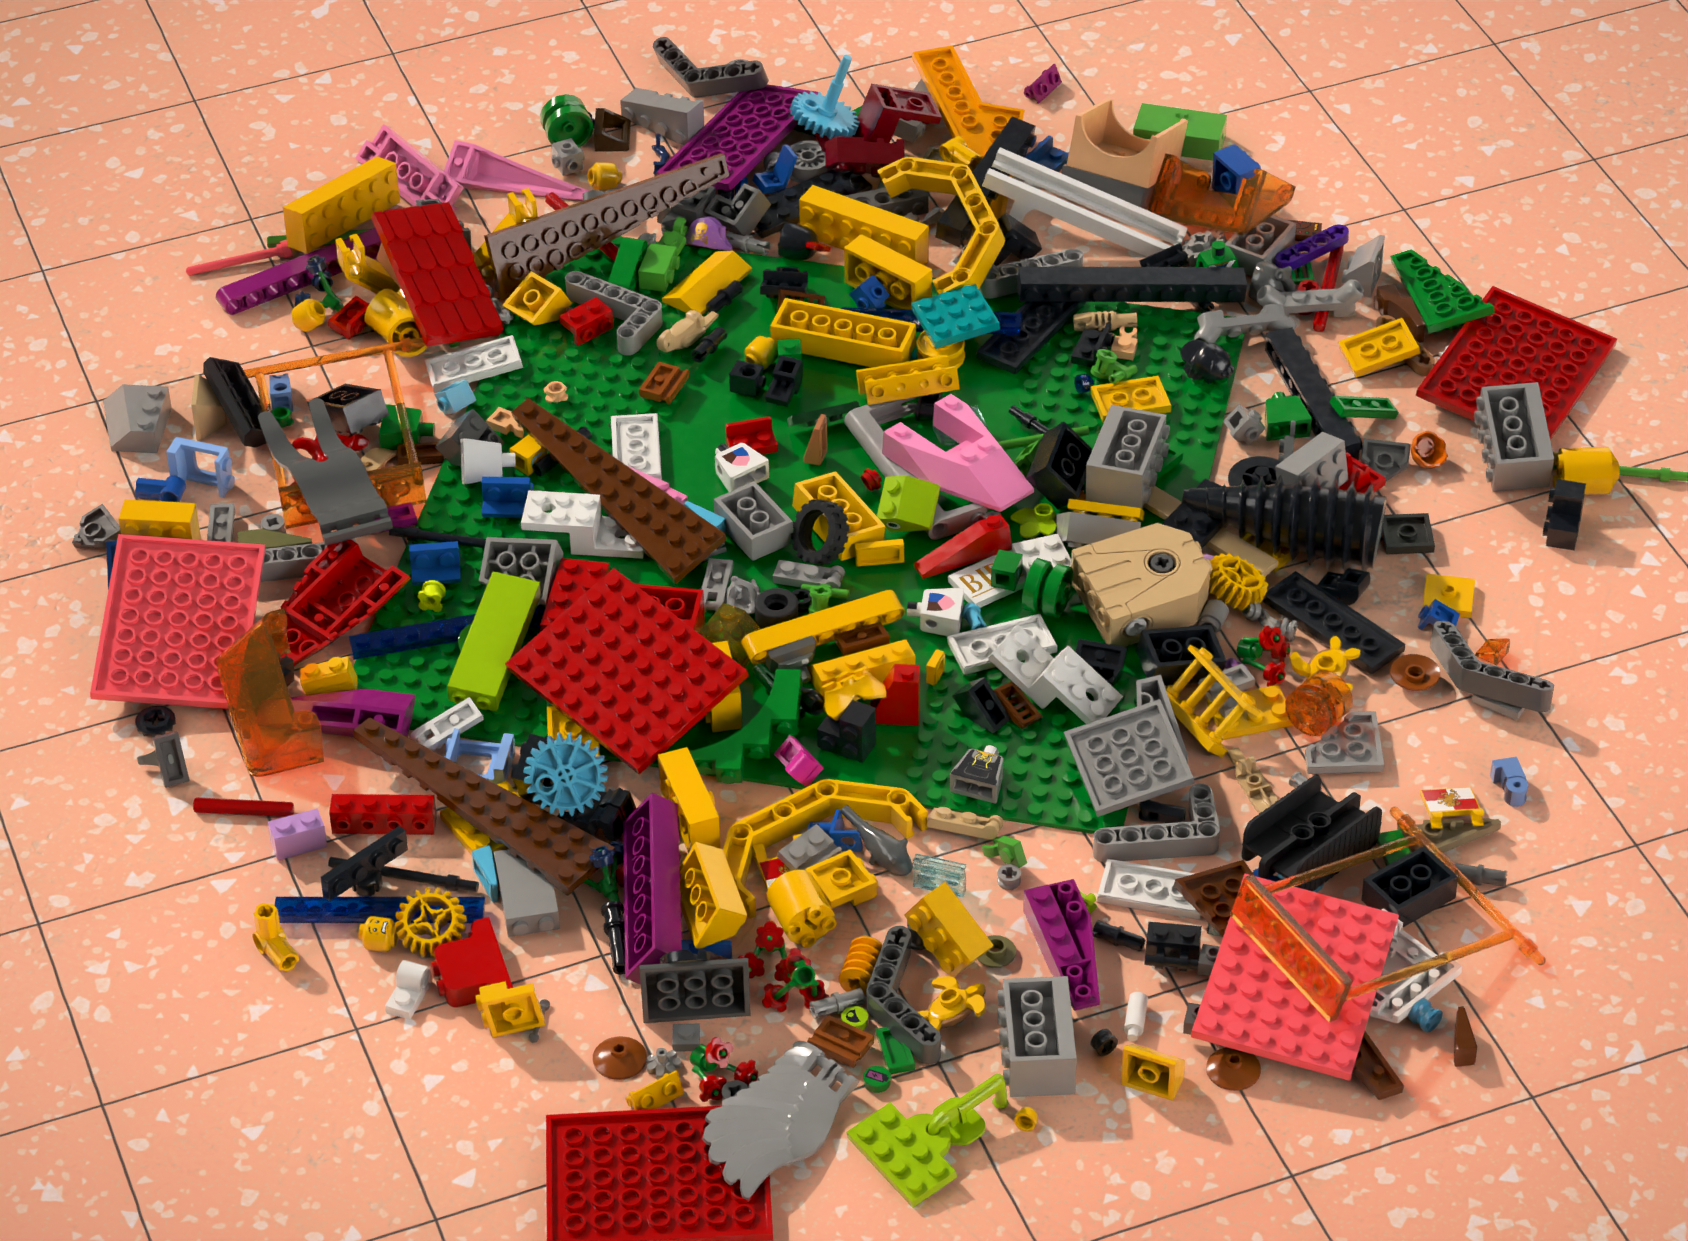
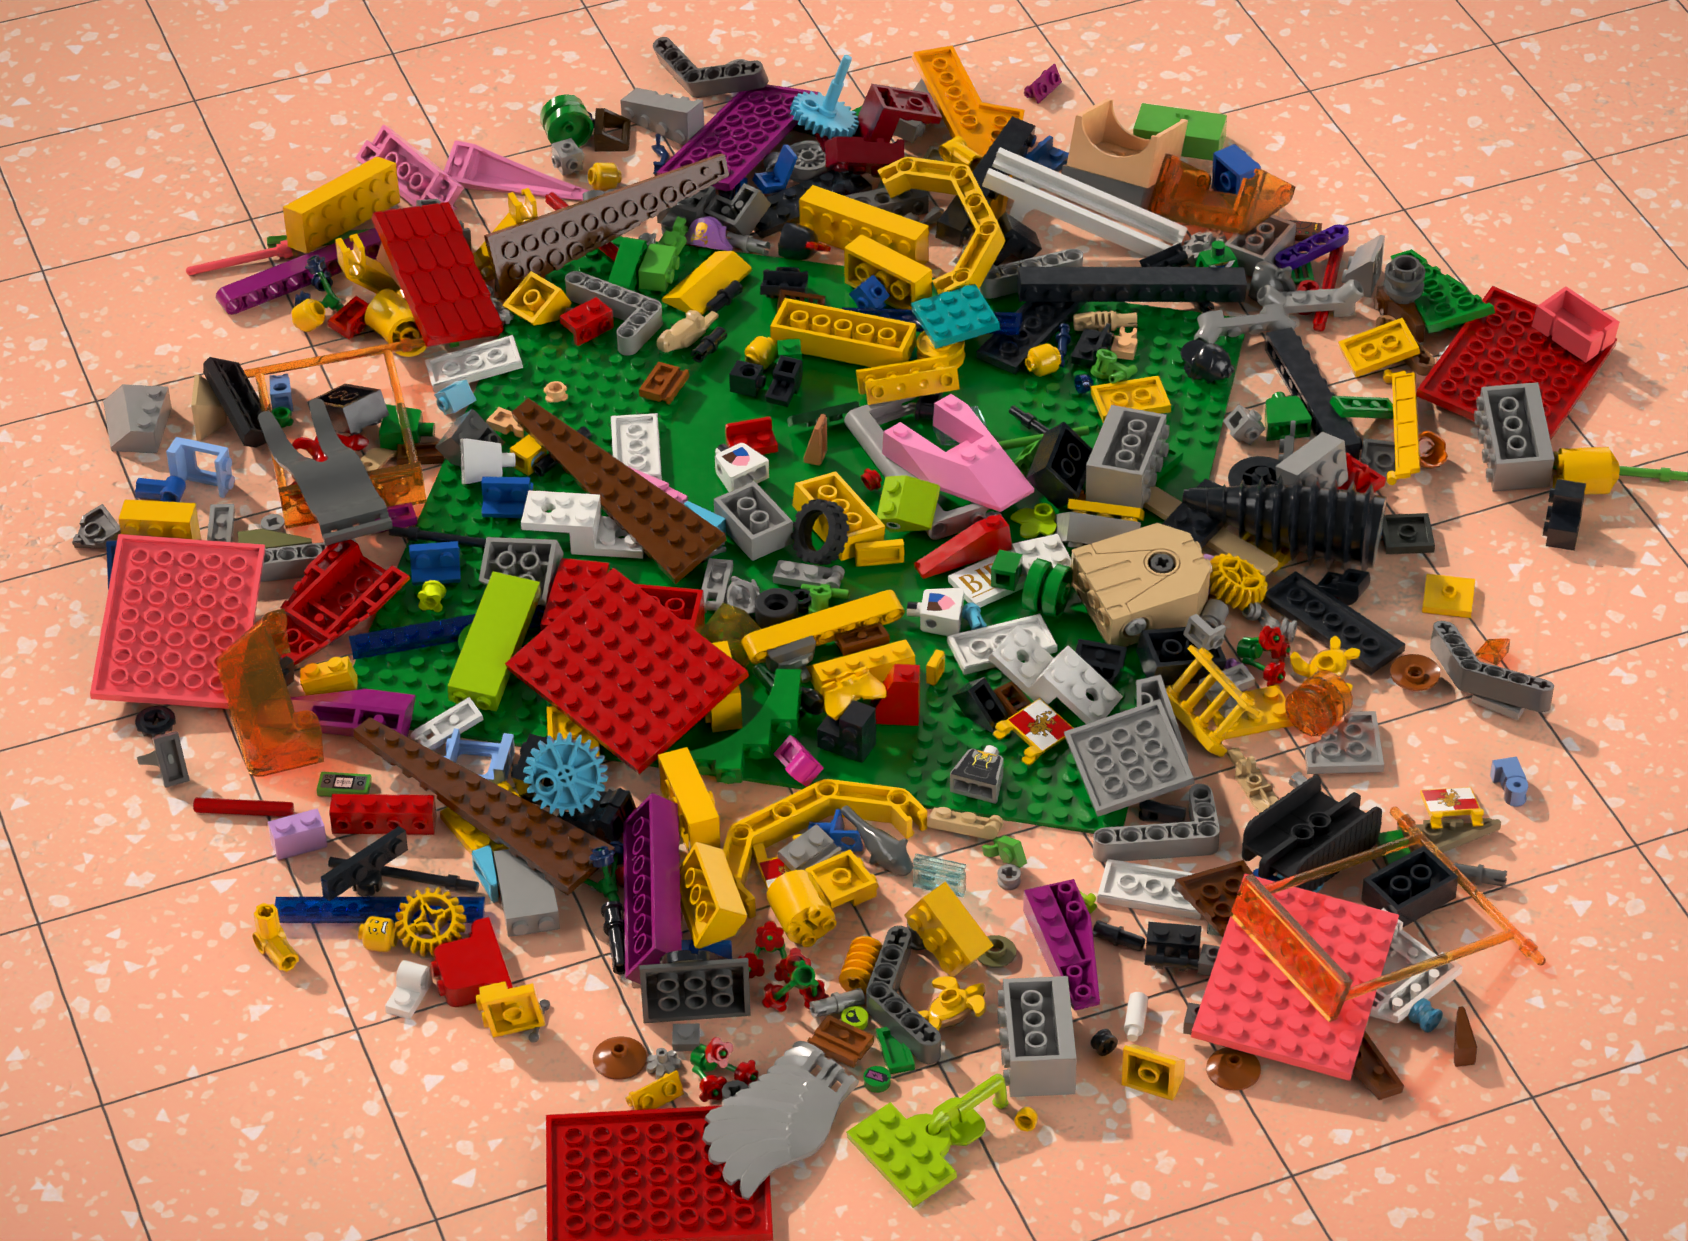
blue bracket [1418,599,1460,630] -> none
none -> tile [316,772,372,797]
none -> flag [993,698,1074,766]
none -> yellow head [1025,344,1061,377]
none -> dark blue piece [1056,323,1071,368]
none -> light grey bracket [1183,614,1227,651]
none -> dark grey piece [1383,255,1425,304]
none -> yellow piece [1383,369,1420,485]
none -> coral piece [1532,286,1620,362]

